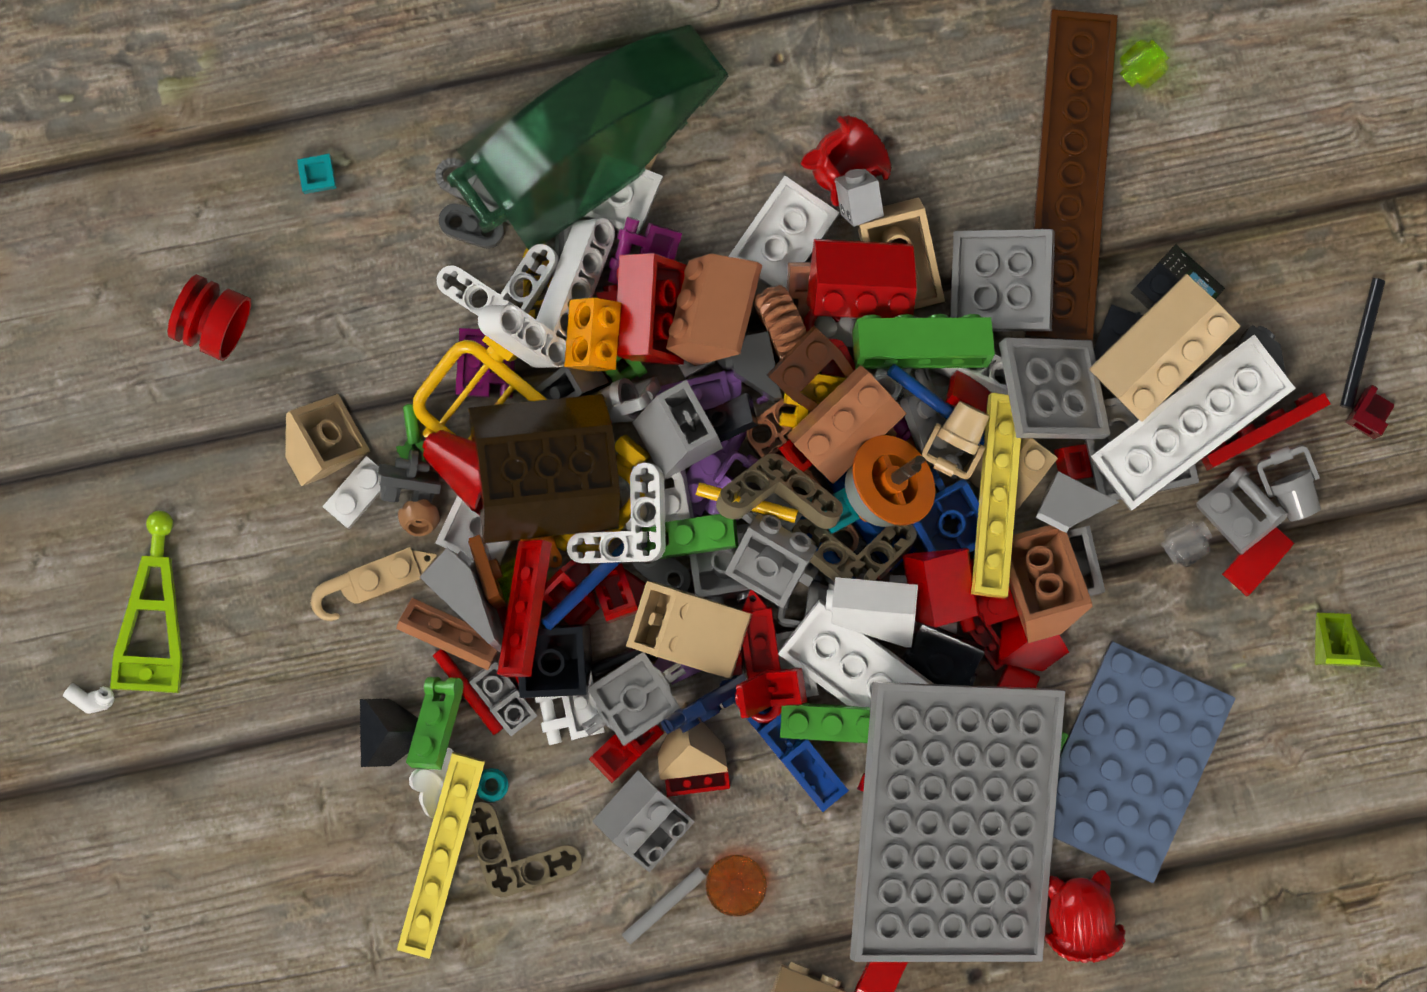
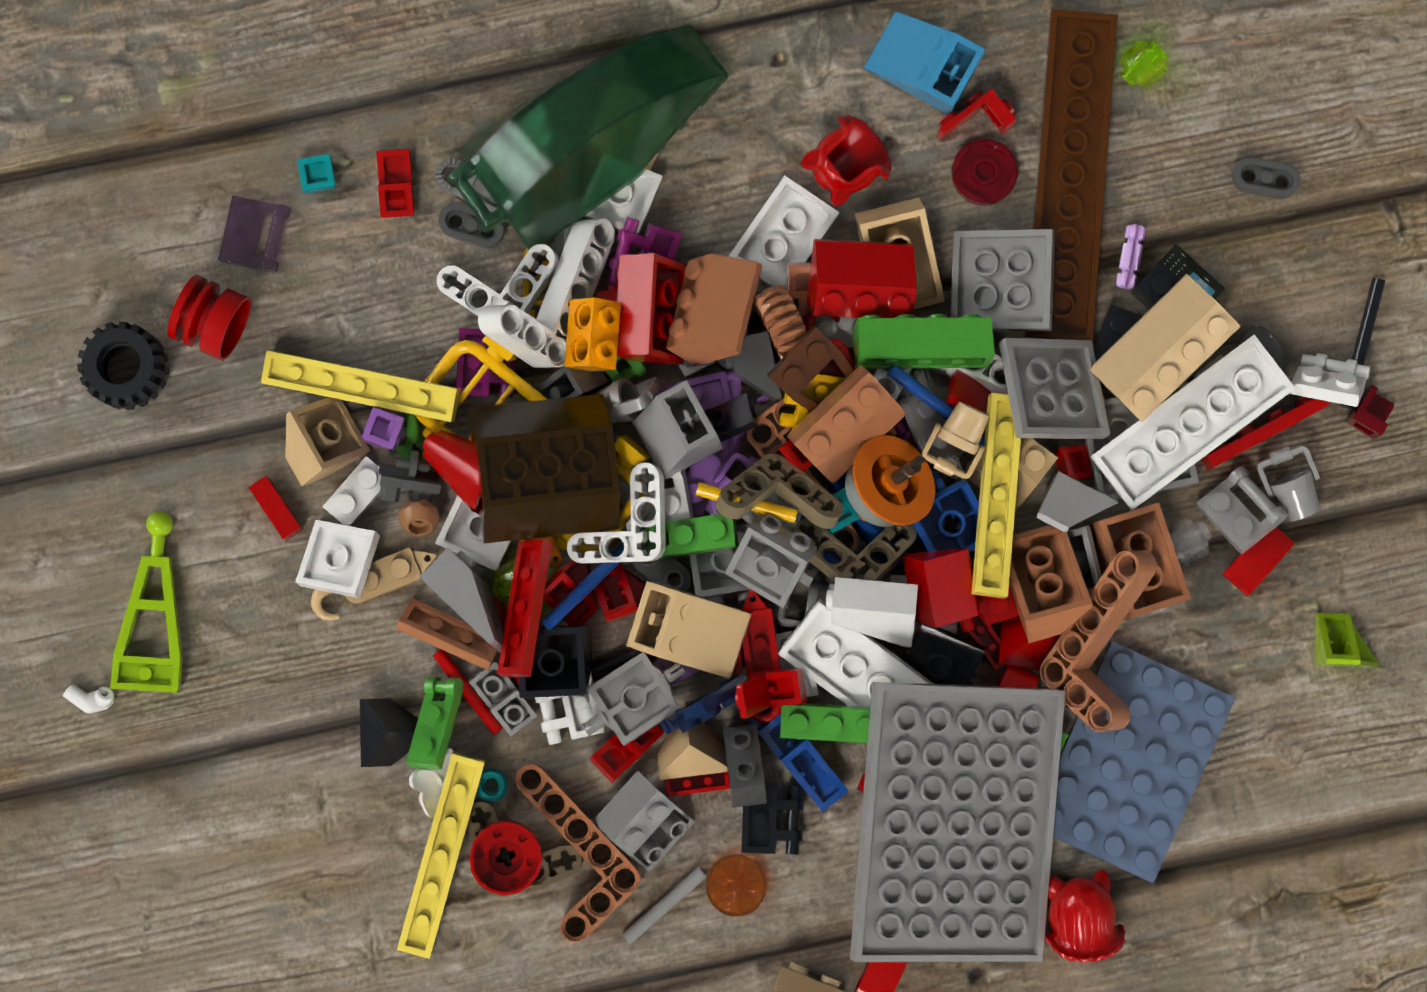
dark orange plate [468,534,507,609] -> none
light grey brick [835,169,884,227] -> none
none -> black tyre [77,321,169,410]
none -> clear purple plate [218,196,291,273]
none -> red piece [248,476,303,541]
none -> light yellow plate [261,350,460,422]
none -> white plate [295,520,380,598]
none -> medium lavender brick [361,407,405,452]
none -> red slope [376,149,414,218]
none -> red wheel [469,819,542,896]
none -> nougat beam [515,764,641,942]
none -> dark grey brick [723,724,767,808]
none -> black plate [741,785,804,855]
none -> dark azure slope [864,11,986,115]
none -> red bracket [937,89,1016,140]
none -> dark red tile [951,139,1018,206]
none -> nougat beam [1040,550,1157,732]
none -> nougat slope [1088,502,1191,621]
none -> lavender axle [1116,224,1146,290]
none -> dark grey plate [1232,158,1300,199]
none -> white plate [1290,353,1371,407]

